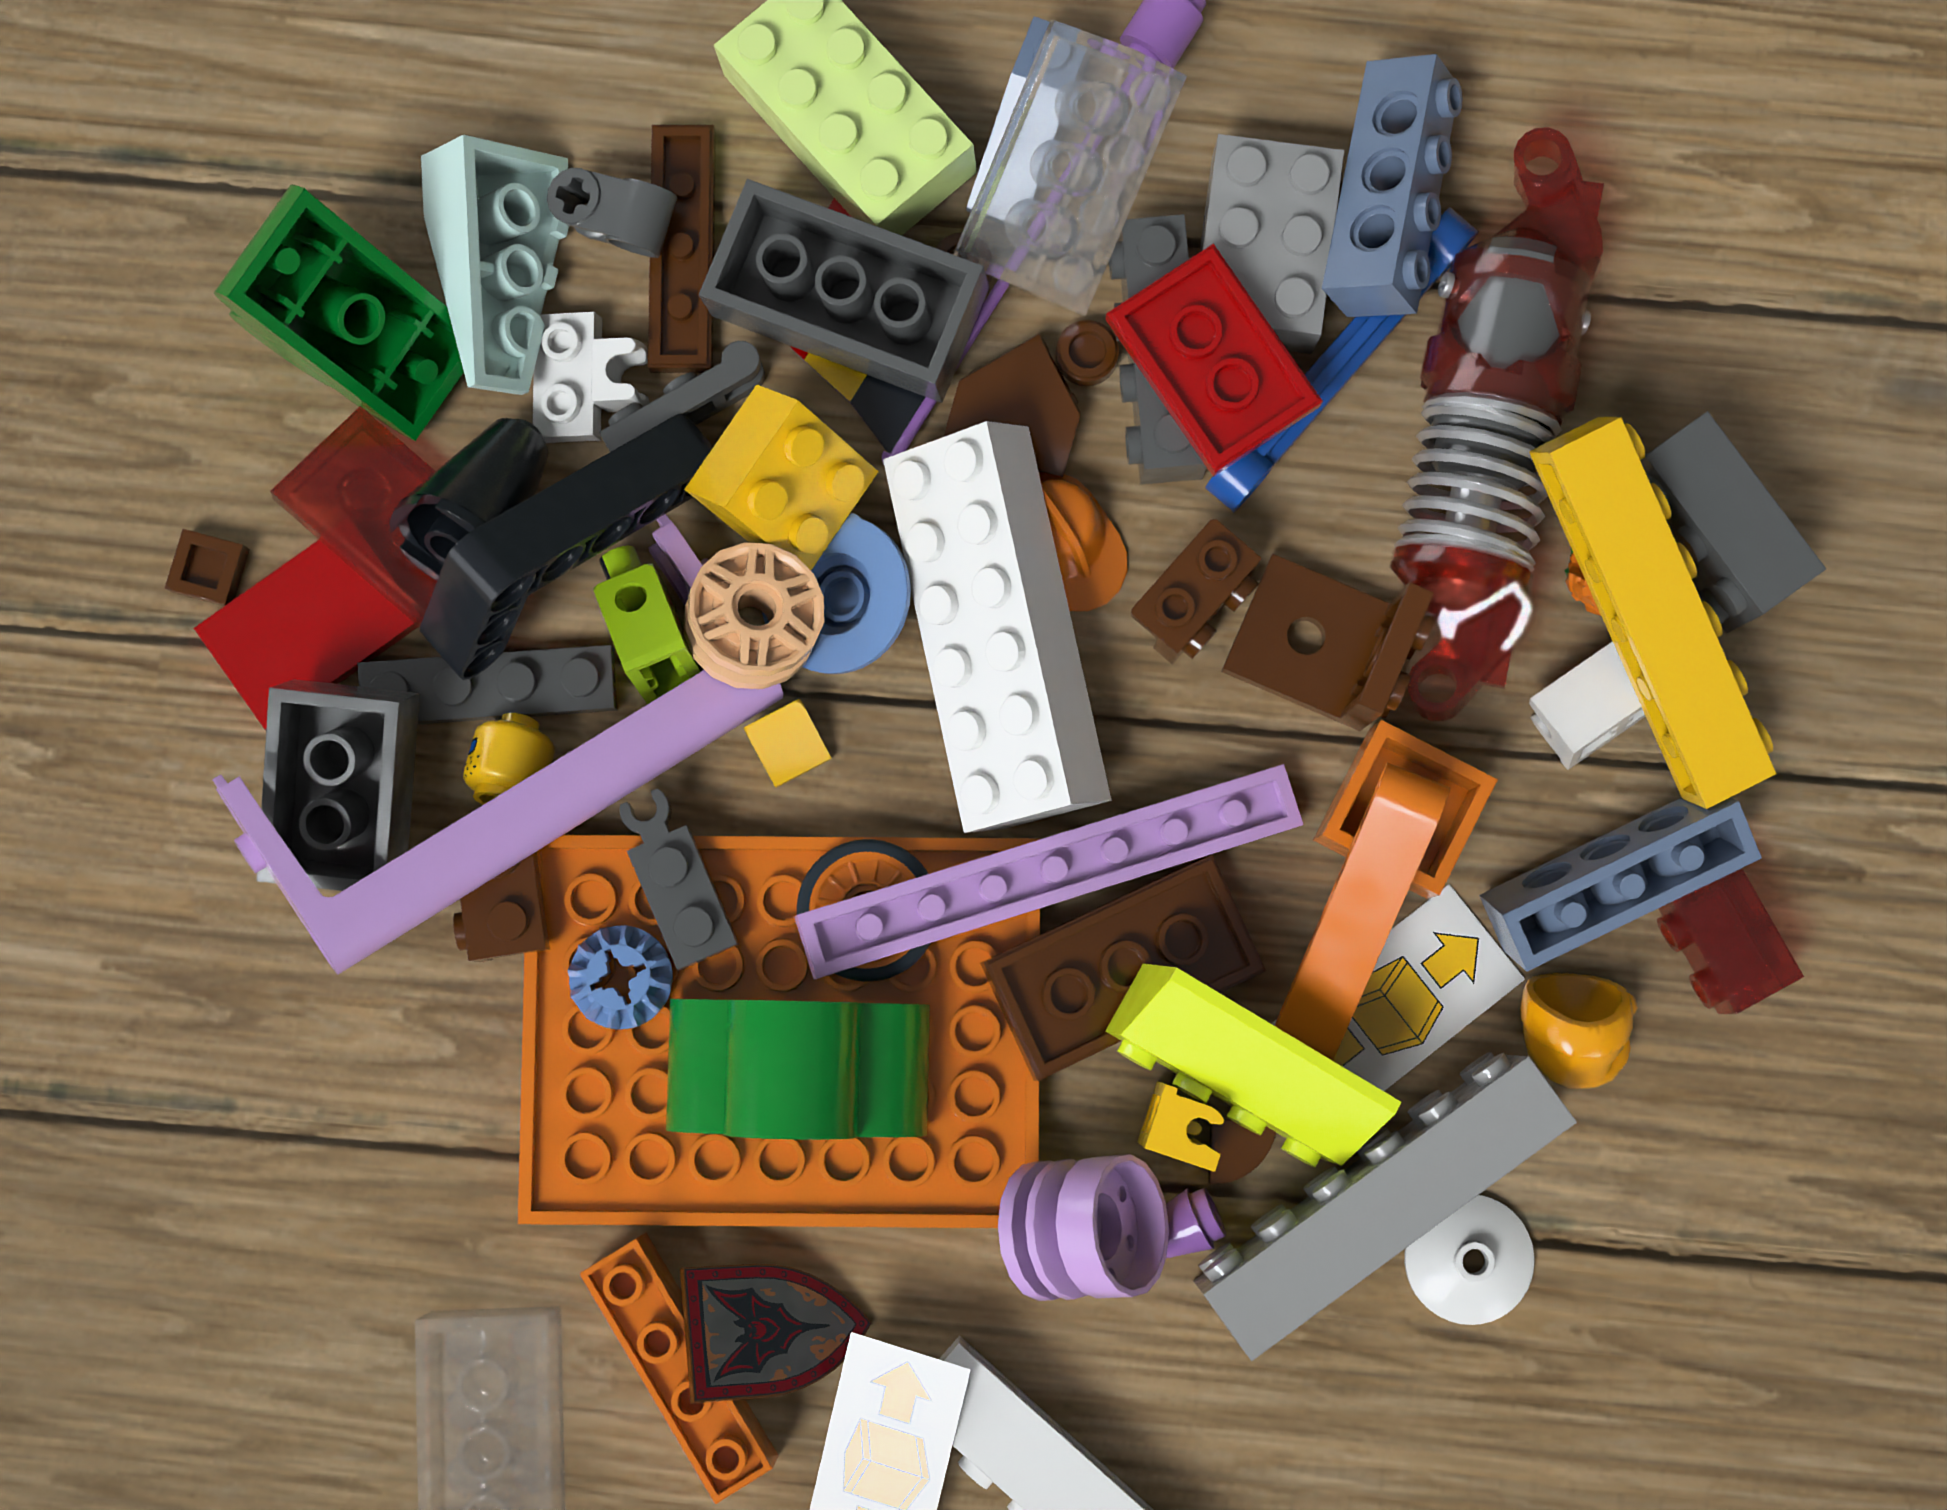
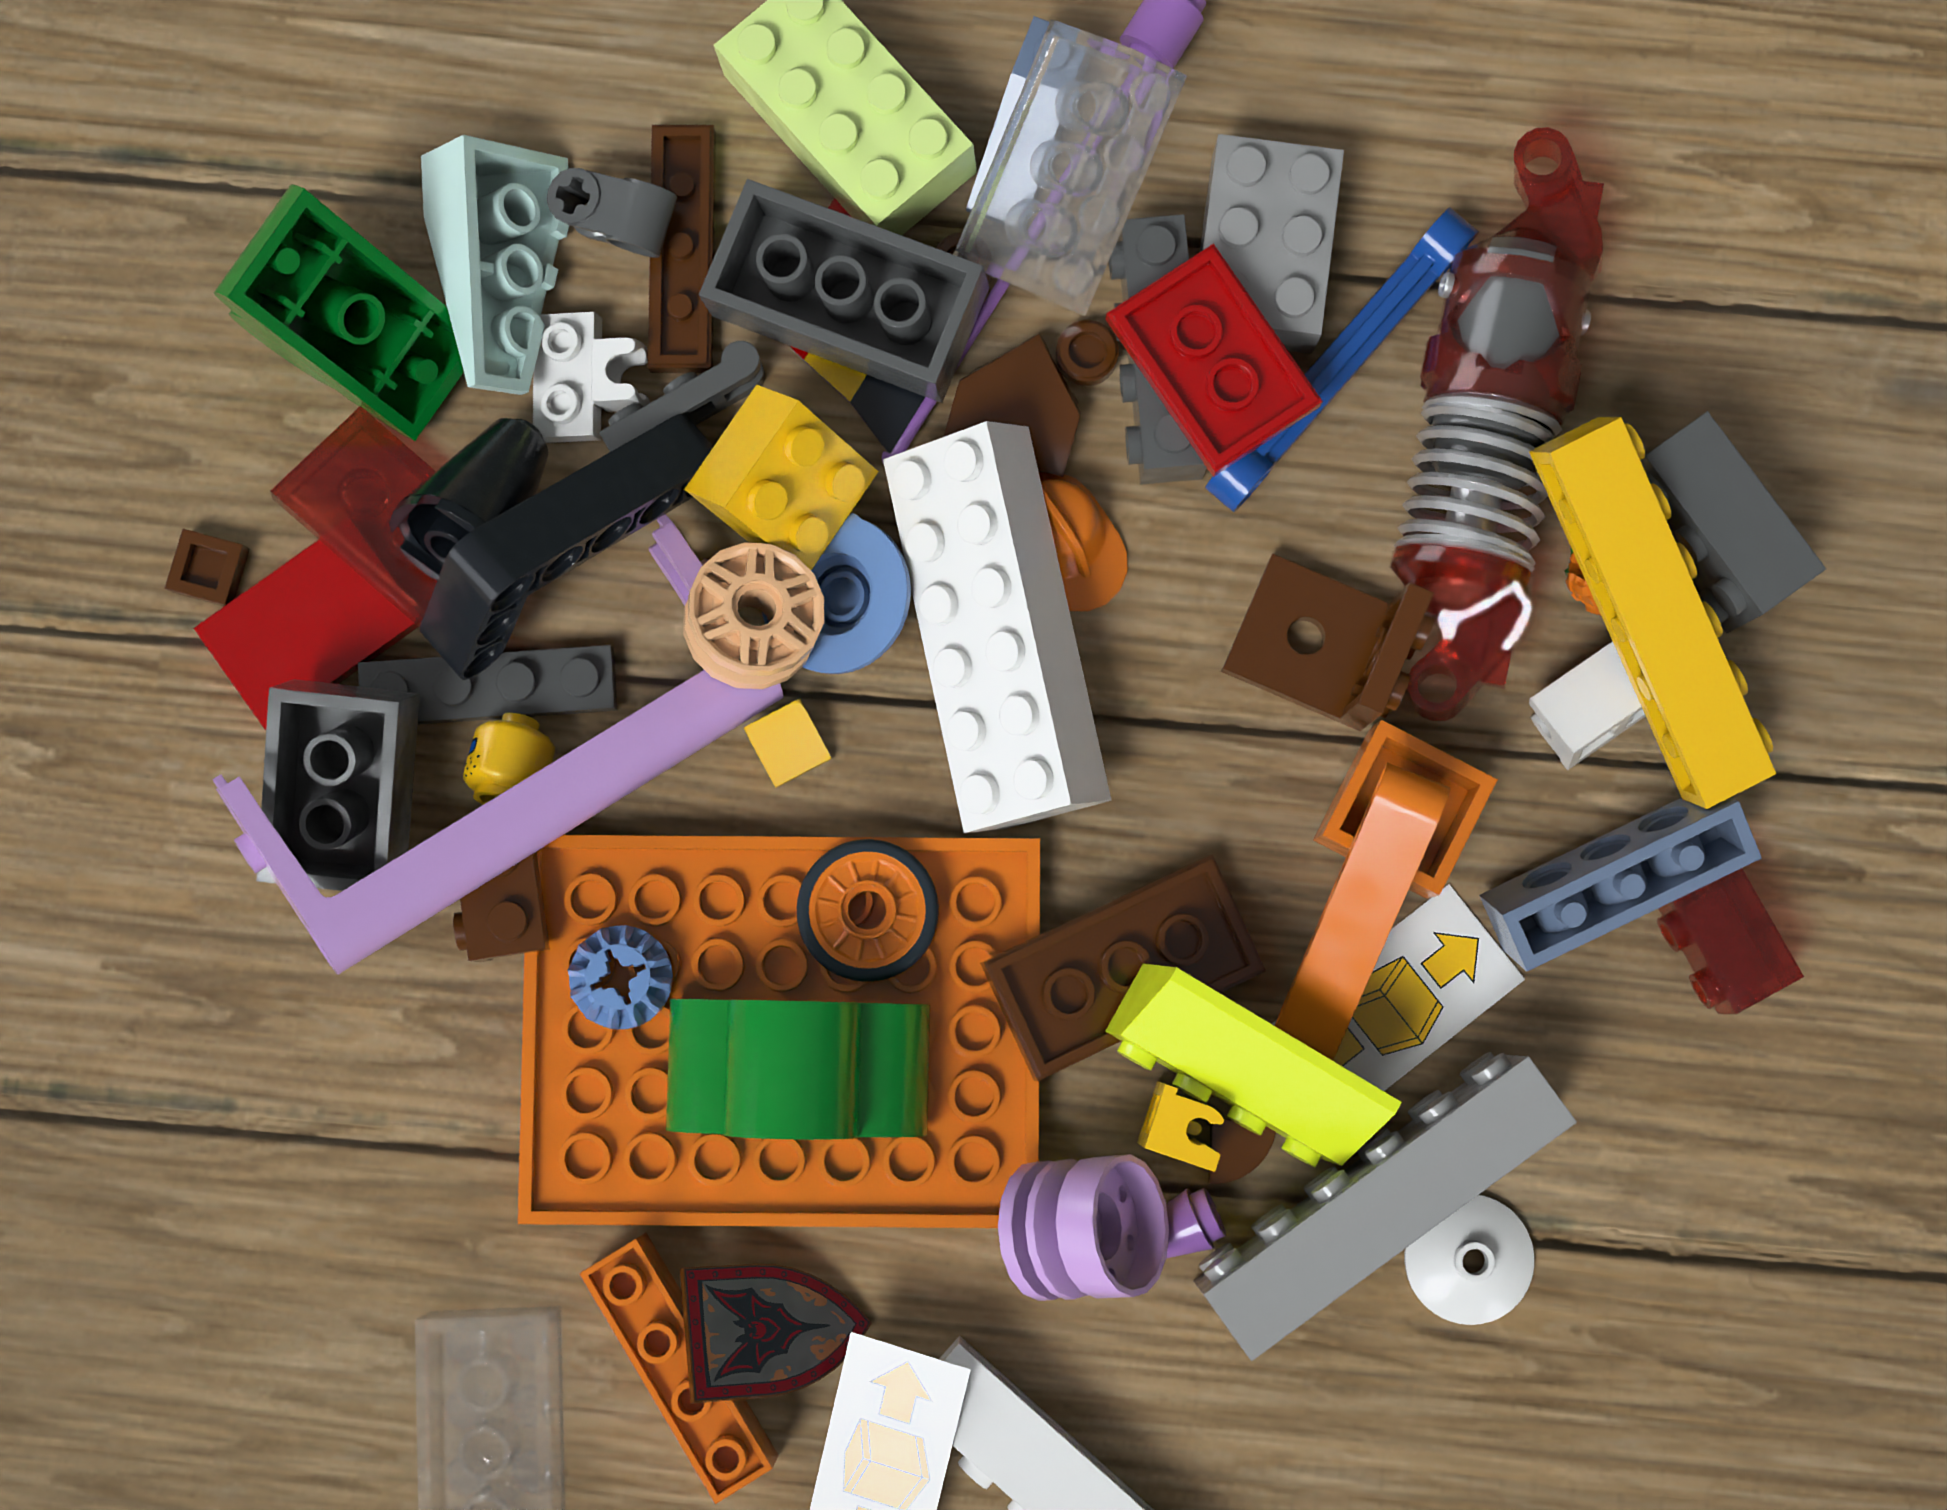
lime torso [593,545,702,704] -> none
dark grey plate [619,788,739,970] -> none
lavender plate [794,764,1304,980] -> none
reddish brown bracket [1131,519,1262,664] -> none
sand blue brick [1322,54,1462,317] -> none
light orange piece [1520,973,1638,1089] -> none

